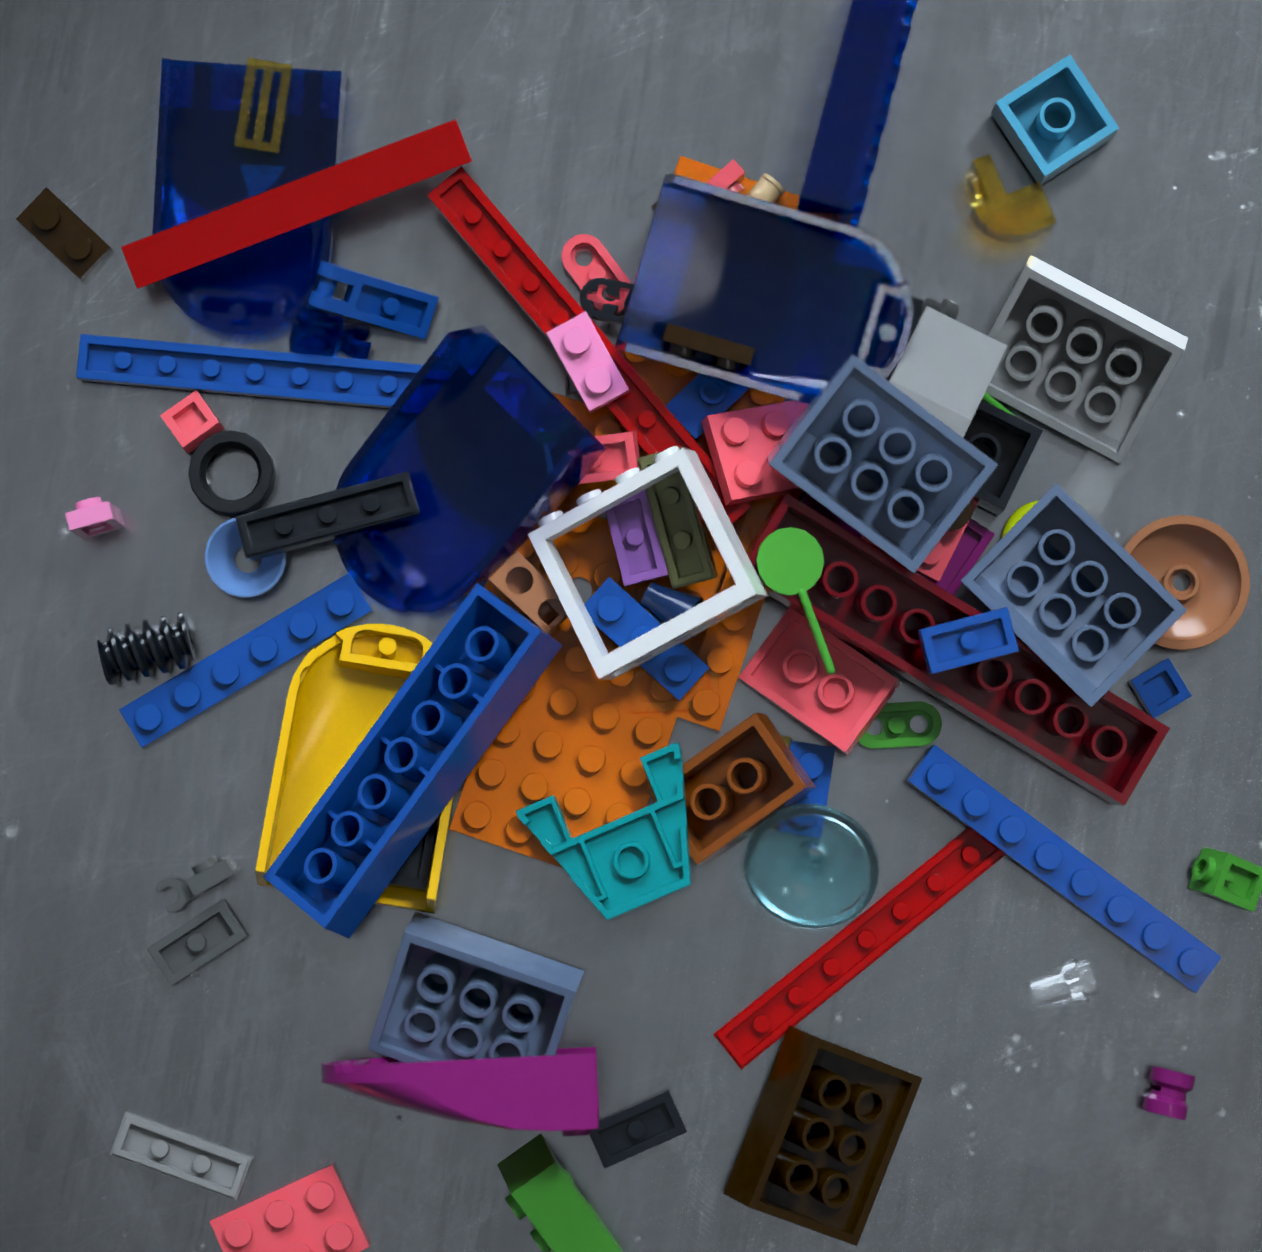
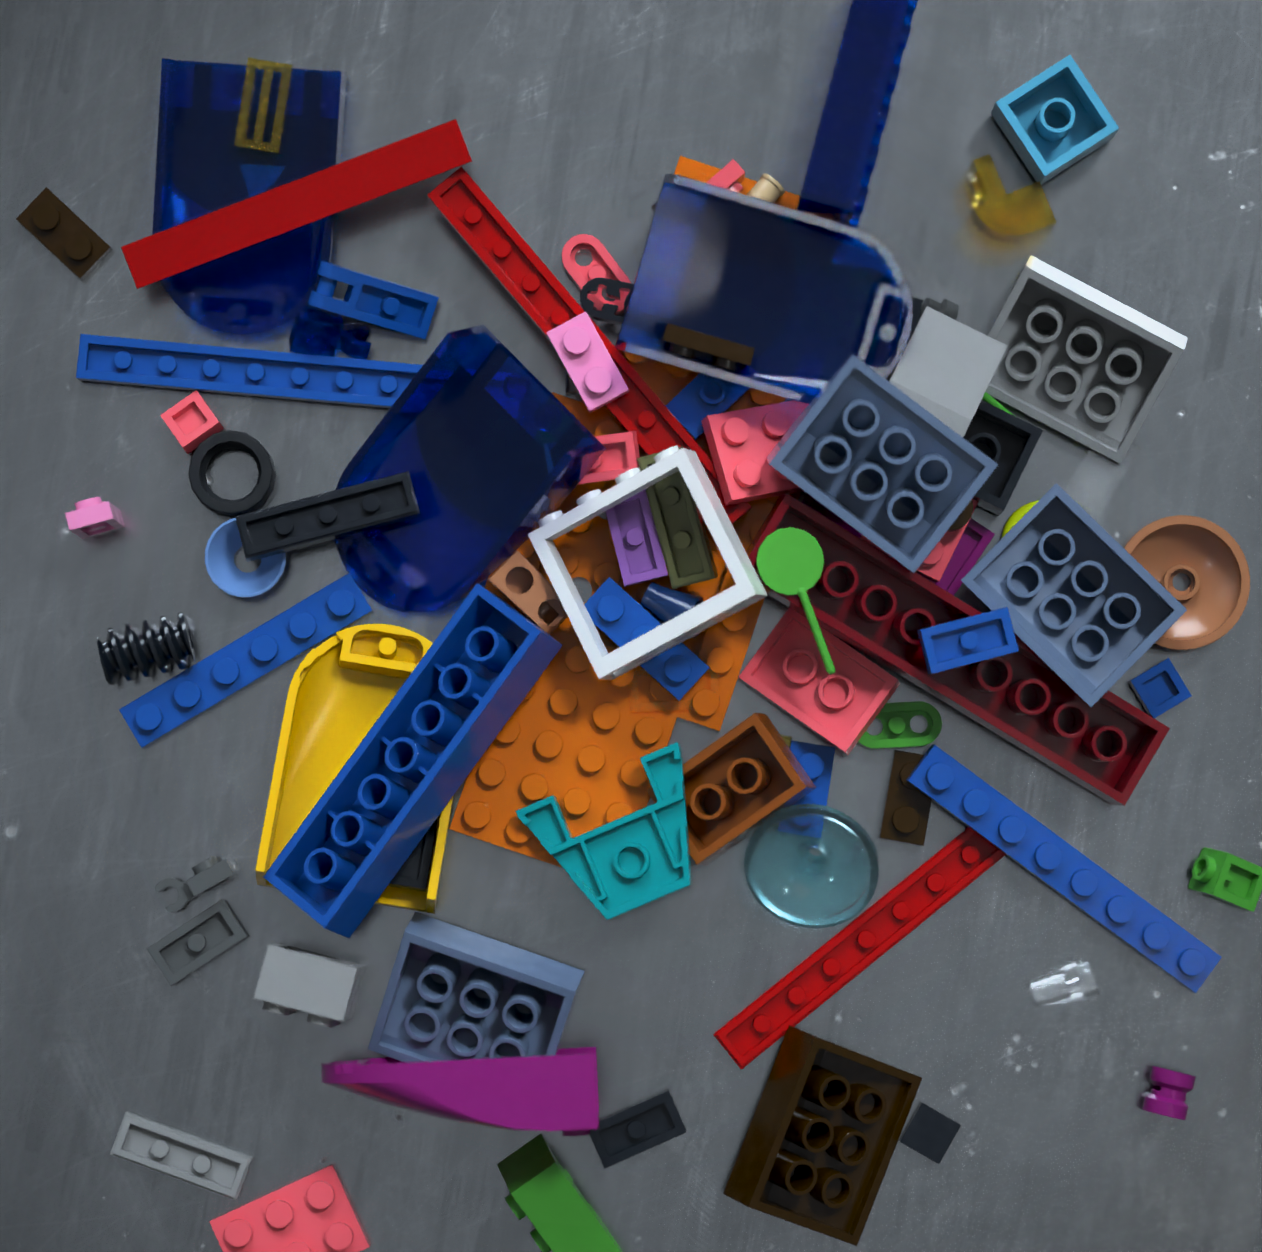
none -> light grey brick [254,943,366,1028]
none -> dark brown plate [879,750,932,846]
none -> black tile [899,1102,961,1164]

